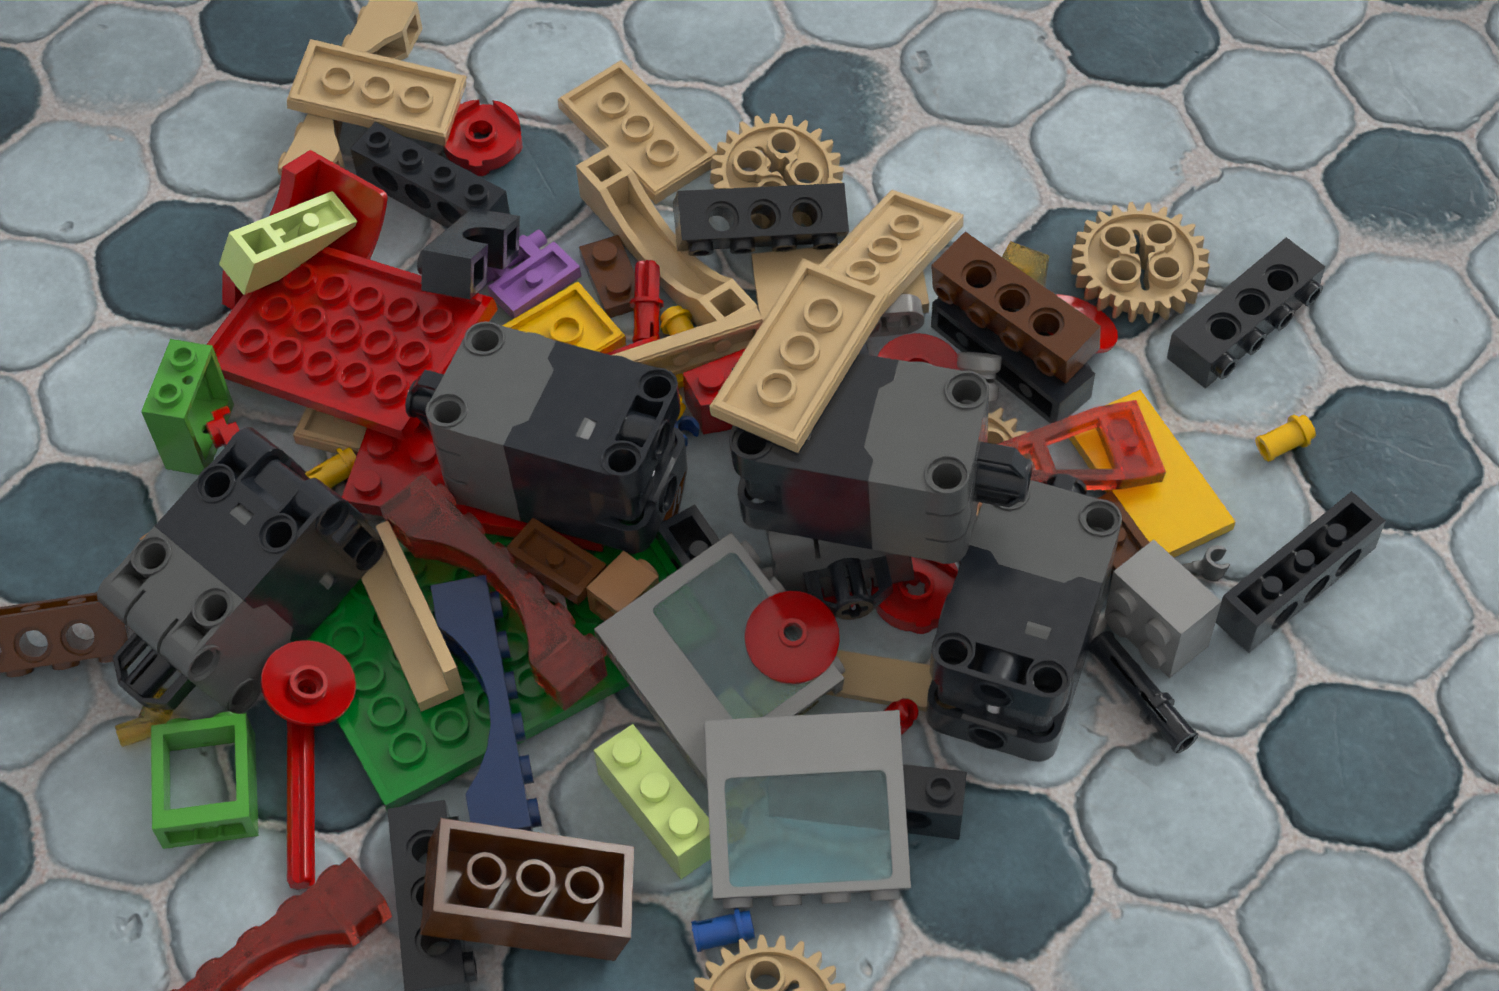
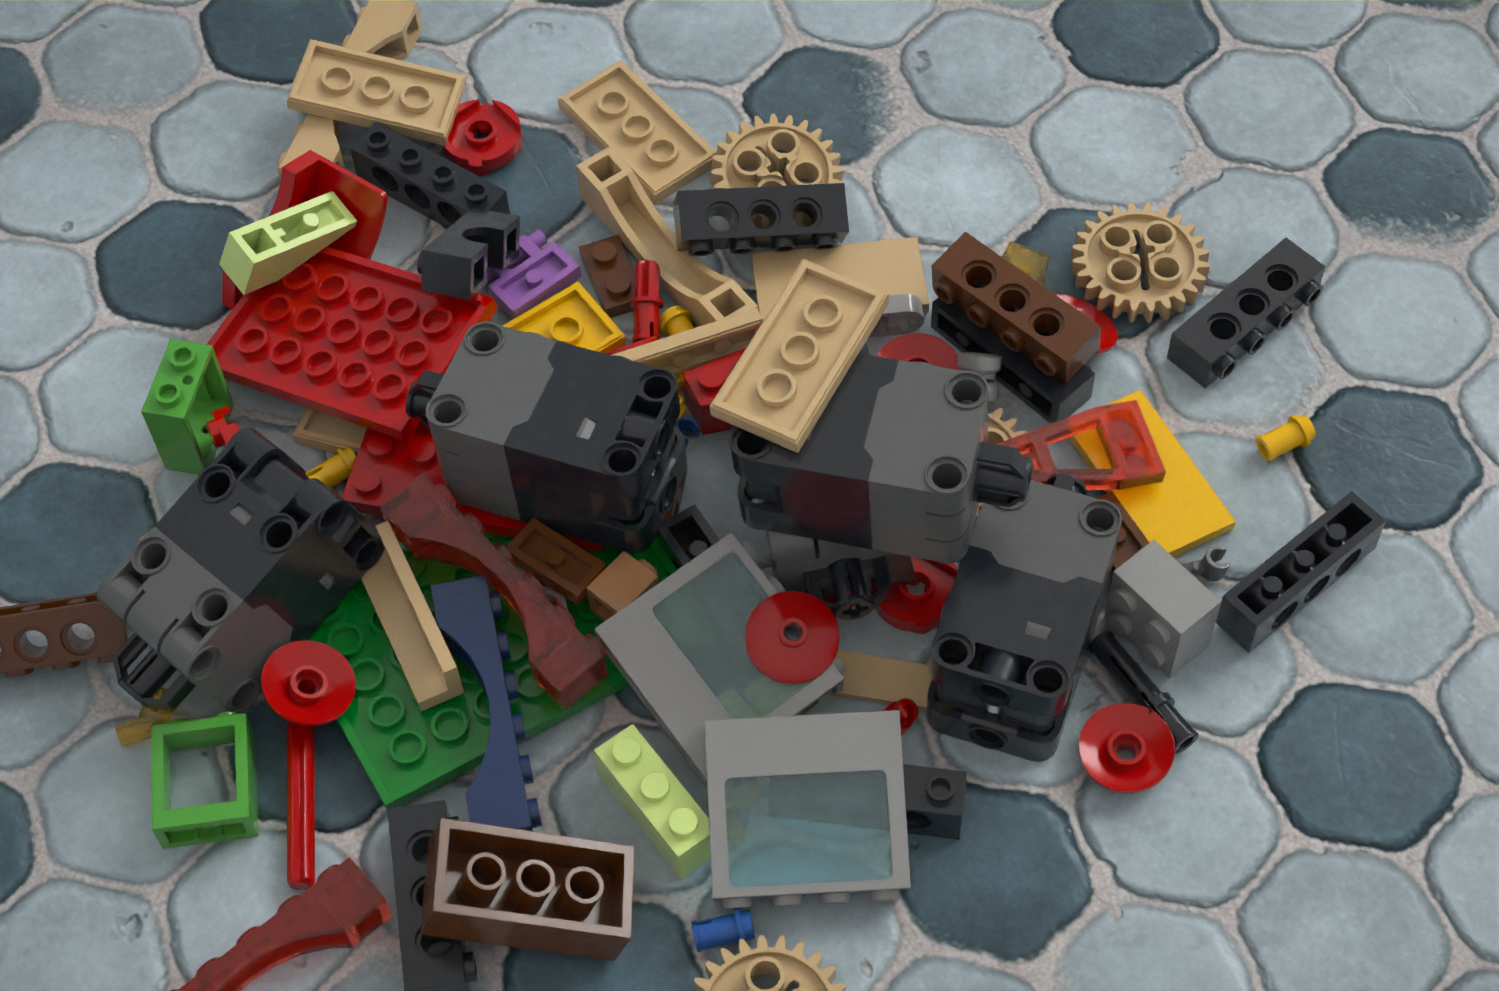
tan tile [820,190,964,315] -> none
none -> red dish [1078,703,1175,793]

